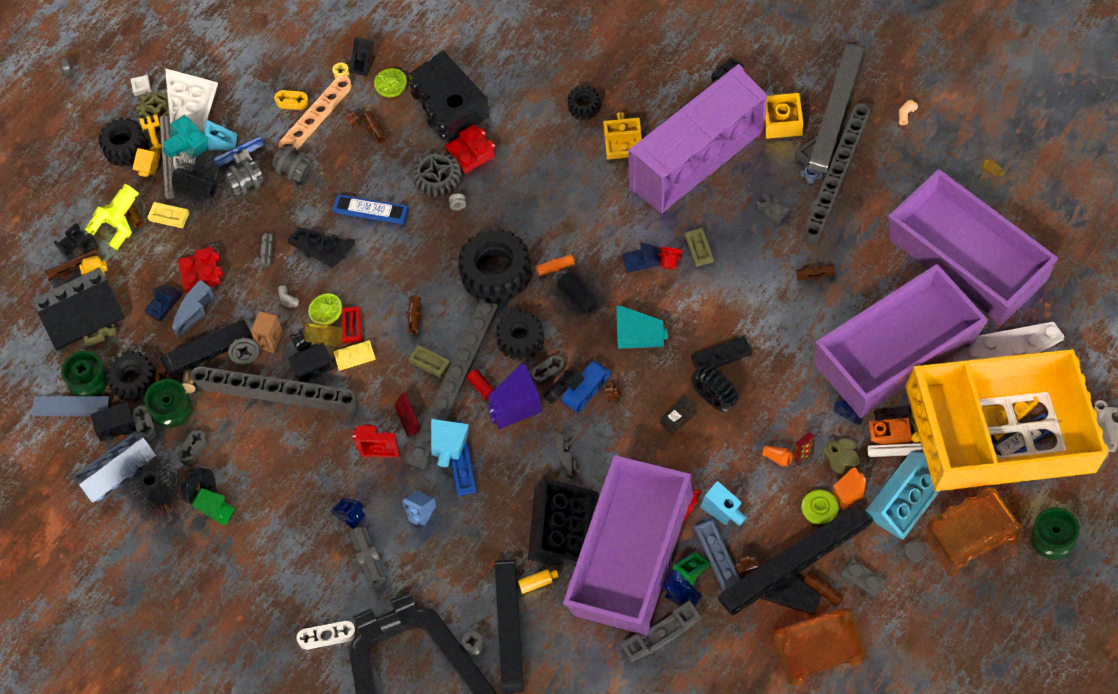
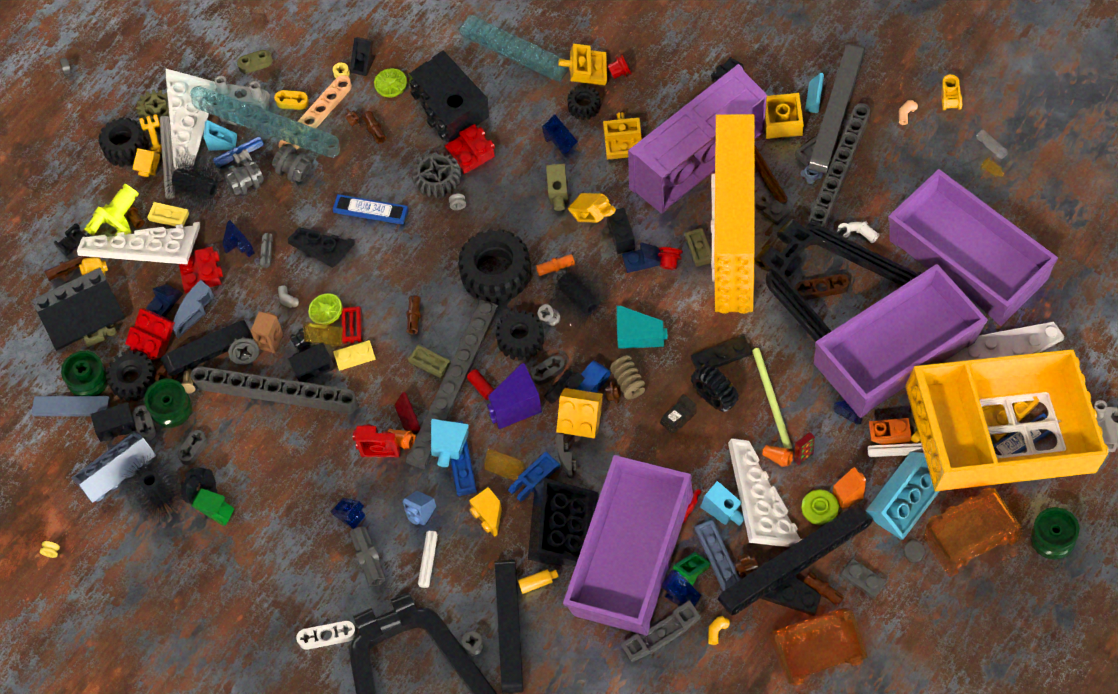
white tile [131,75,152,96] -> none
teal brick [163,114,208,159] -> none
reddish brown pin [796,264,836,282] -> none
olive plate [823,438,860,474] -> none
none -> light yellow bush [40,541,60,558]
none -> white wing [77,222,200,264]
none -> red plate [125,308,175,360]
none -> clear light blue beam [190,86,340,158]
none -> light grey piece [214,76,270,125]
none -> clear blue slope [223,220,254,257]
none -> olive plate [237,50,273,73]
none -> orange cone [388,429,416,450]
none -> white axle [418,531,438,588]
none -> clear light blue beam [458,15,569,81]
none -> yellow slope [469,487,502,537]
none -> clear yellow slope [485,449,525,481]
none -> blue hinge [508,452,560,502]
none -> light grey bush [537,304,561,326]
none -> clear blue slope [542,114,578,154]
none -> olive torso [546,164,568,211]
none -> yellow brick [557,388,603,438]
none -> yellow plate [558,44,607,85]
none -> yellow hinge [567,193,616,223]
none -> black brick [607,208,635,254]
none -> red piece [608,54,632,79]
none -> dark tan piece [610,355,645,399]
none -> yellow arm [708,616,730,645]
none -> yellow panel [711,114,754,314]
none -> white wing [728,438,802,547]
none -> yellowish green piece [752,348,793,451]
none -> reddish brown axle [754,145,788,204]
none -> black piece [754,219,922,342]
none -> reddish brown beam [795,274,849,300]
none -> medium azure slope [805,73,824,113]
none -> white piece [838,221,879,243]
none -> yellow piece [941,74,962,110]
none -> clear axle [977,130,1008,159]

